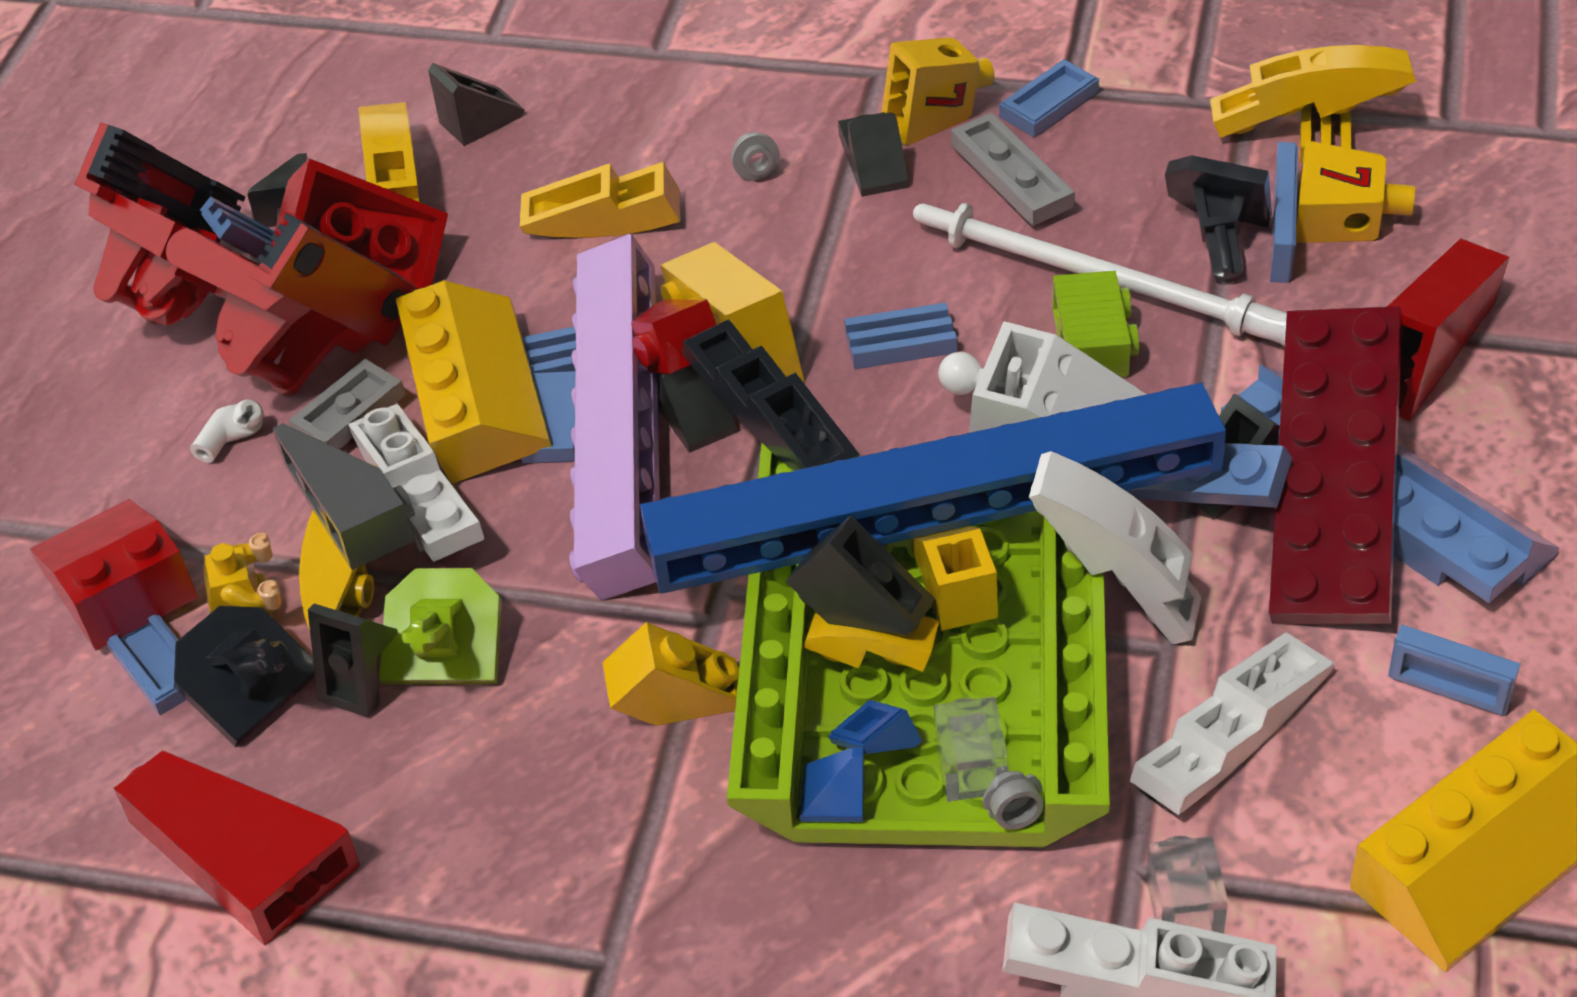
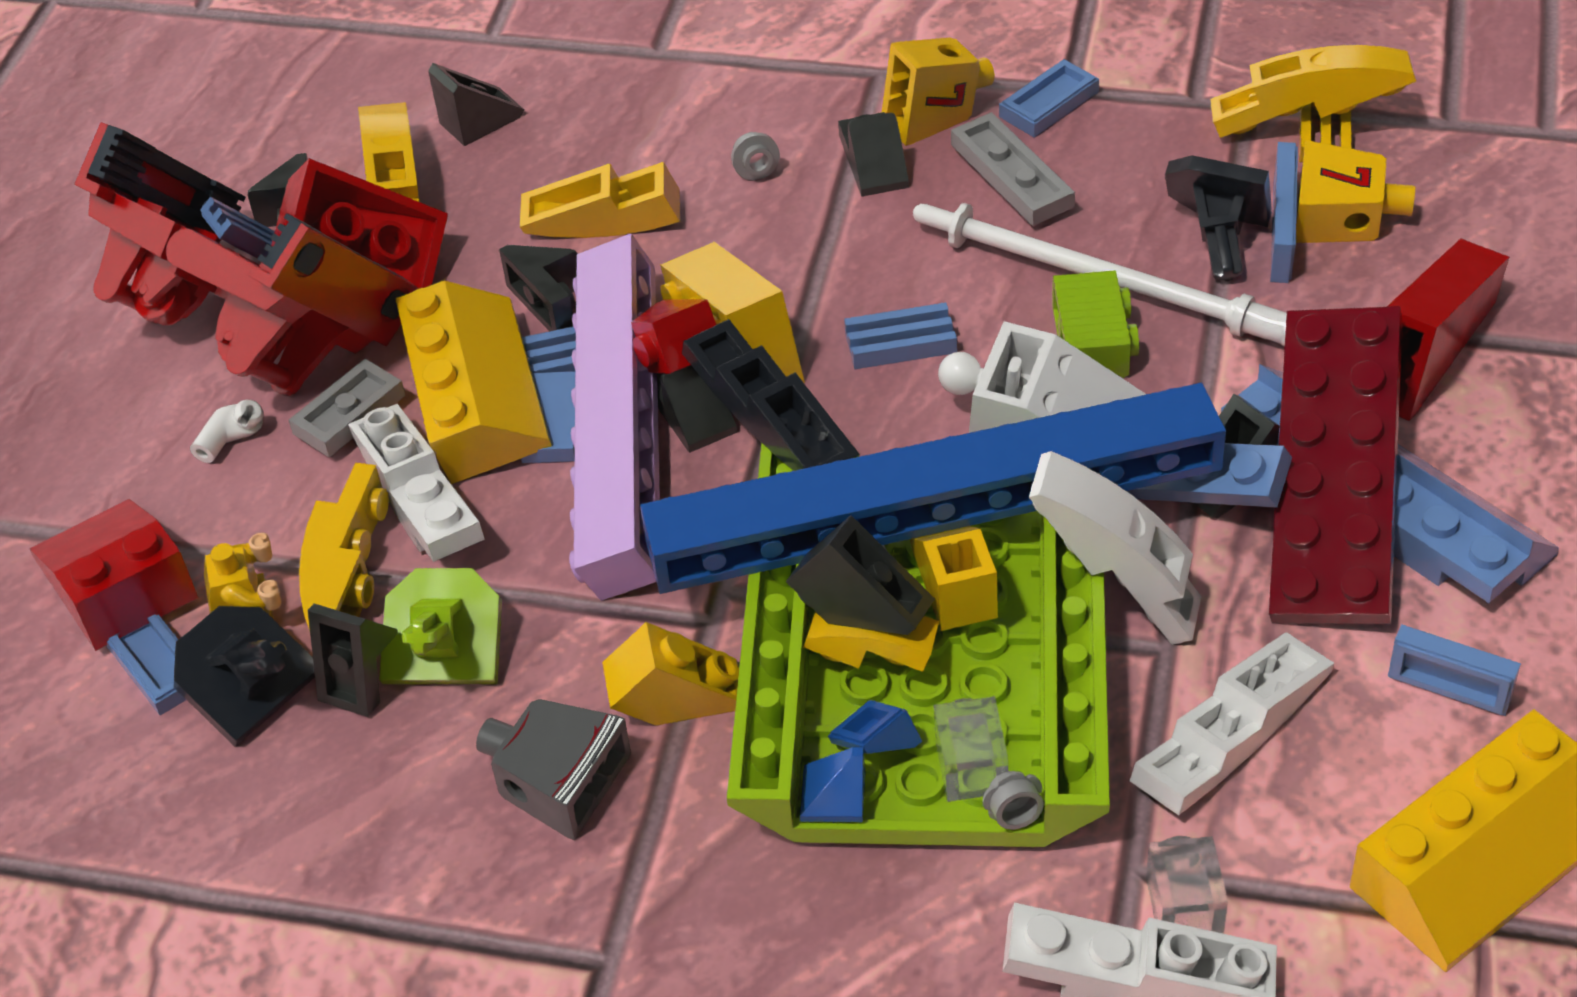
red slope [114,750,360,945] -> none
dark grey slope [273,423,415,570] -> none
none -> dark grey torso [476,699,631,841]
none -> pearl dark grey slope [499,245,578,332]

